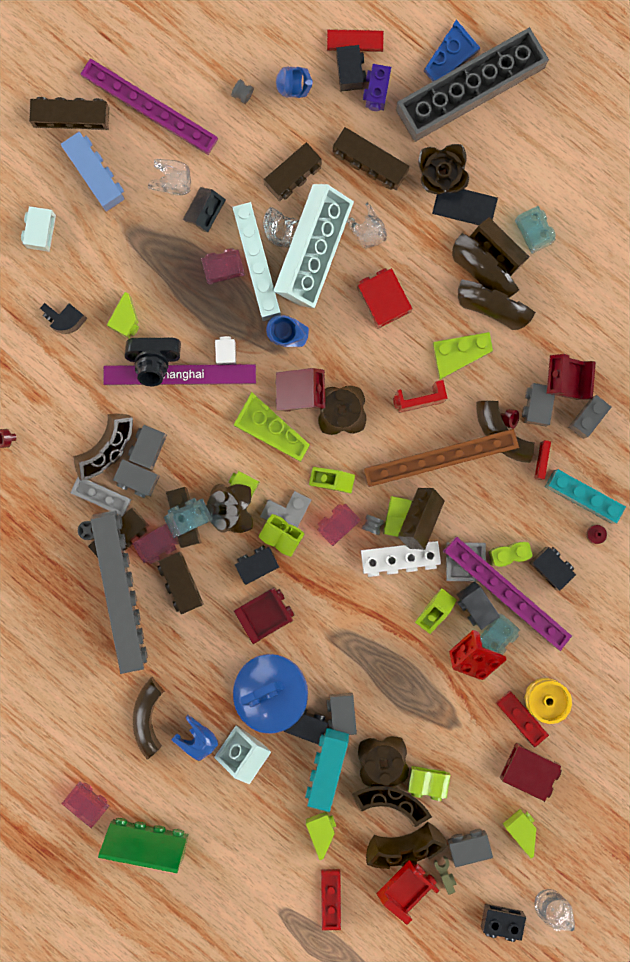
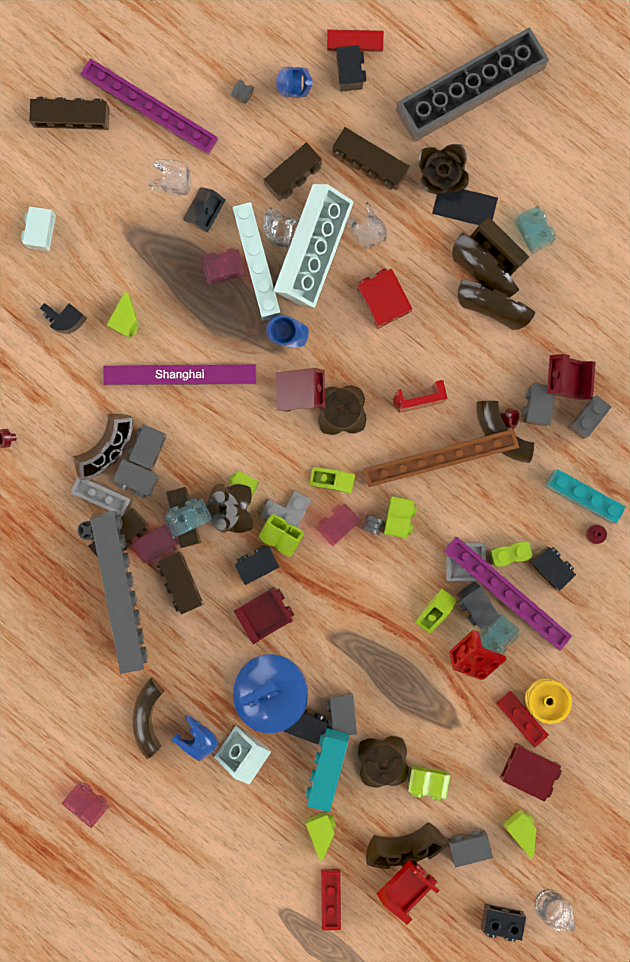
medium blue brick [61,132,125,212] -> none
green slope [98,818,189,873] -> none
black beam [124,337,181,387] -> none
white brick [215,336,236,365] -> none
lime wing [234,392,310,462] -> none
dark brown brick [352,786,432,827] -> none
white brick [361,541,441,577] -> none
dark purple brick [363,64,391,112] -> none
dark brown brick [398,488,445,550] -> none
blue wing [424,19,480,82] -> none
lime wing [433,332,493,380] -> none
olive plate [434,856,457,895] -> none
red tile [534,440,551,480] -> none

